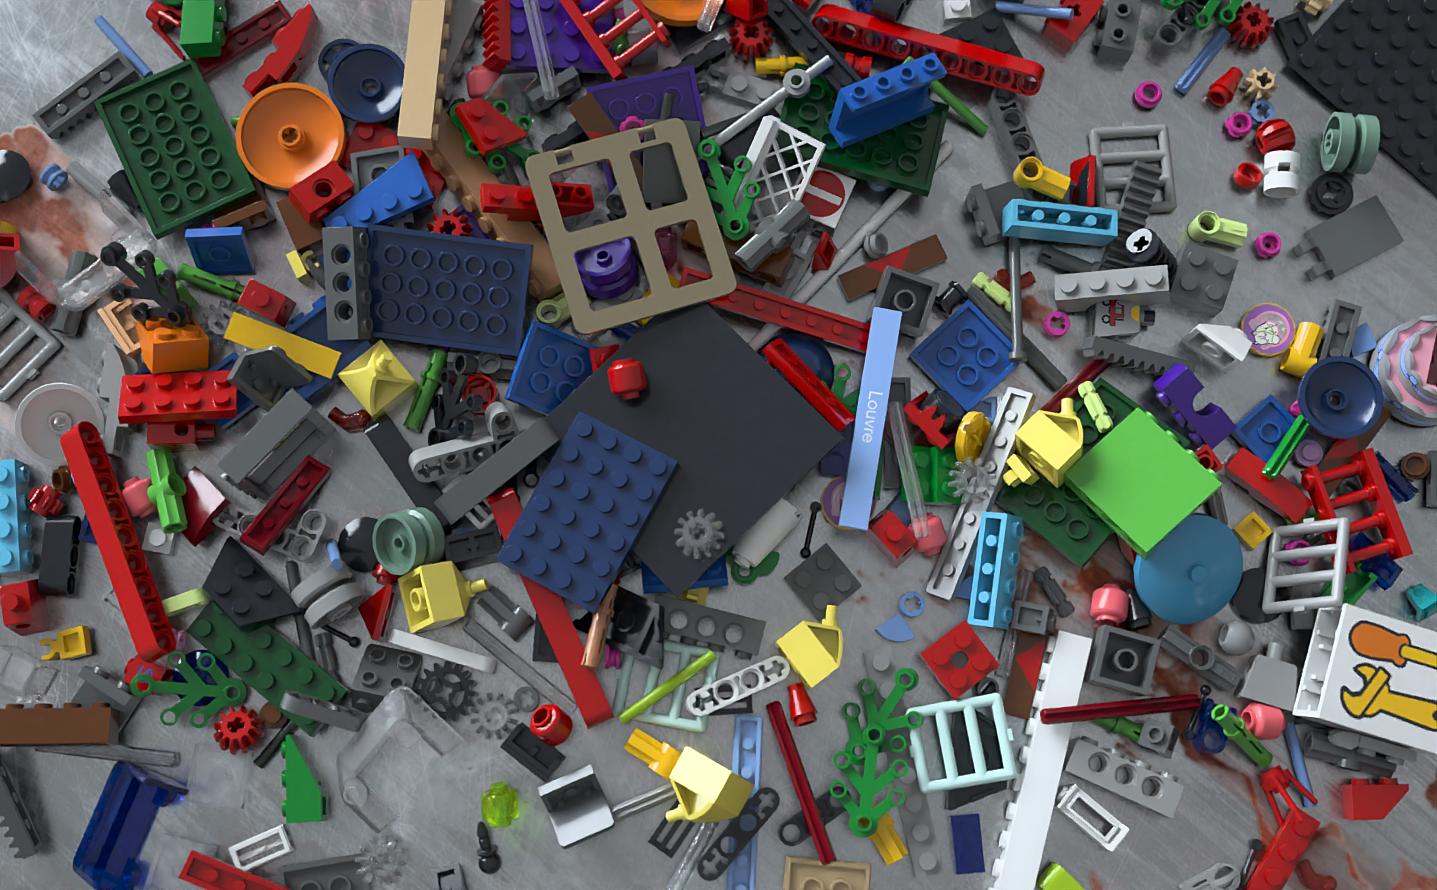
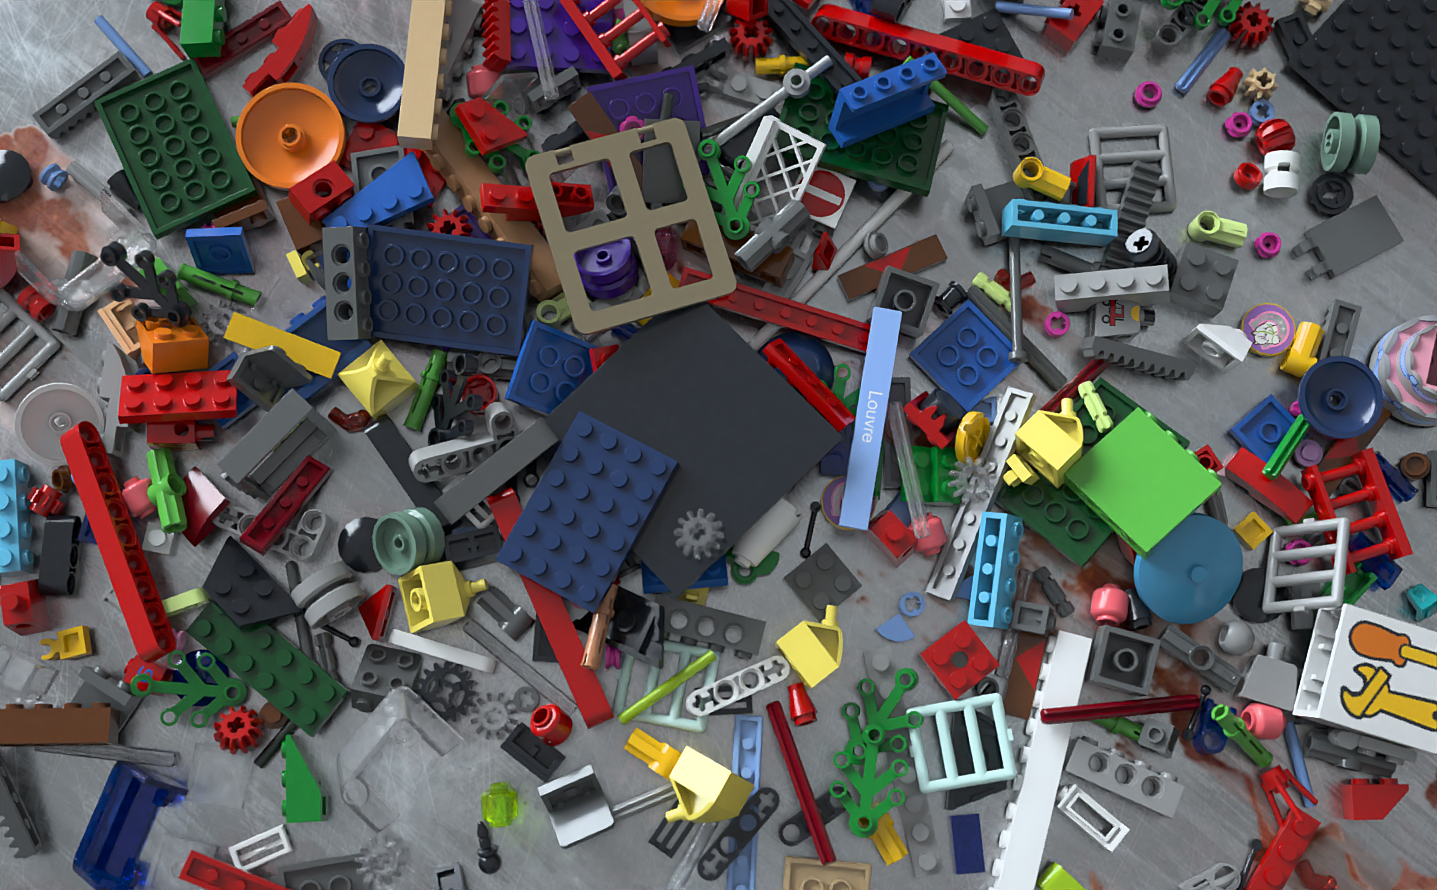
red torso [236,278,297,328] -> none
flat silver beam [280,690,365,732] -> none
medium blue bar [326,538,343,570] -> none
red plate [372,564,400,585] -> none
red head [607,357,647,400] -> none
dark purple arch [1152,362,1238,449] -> none
medium blue tile [1349,322,1377,358] -> none

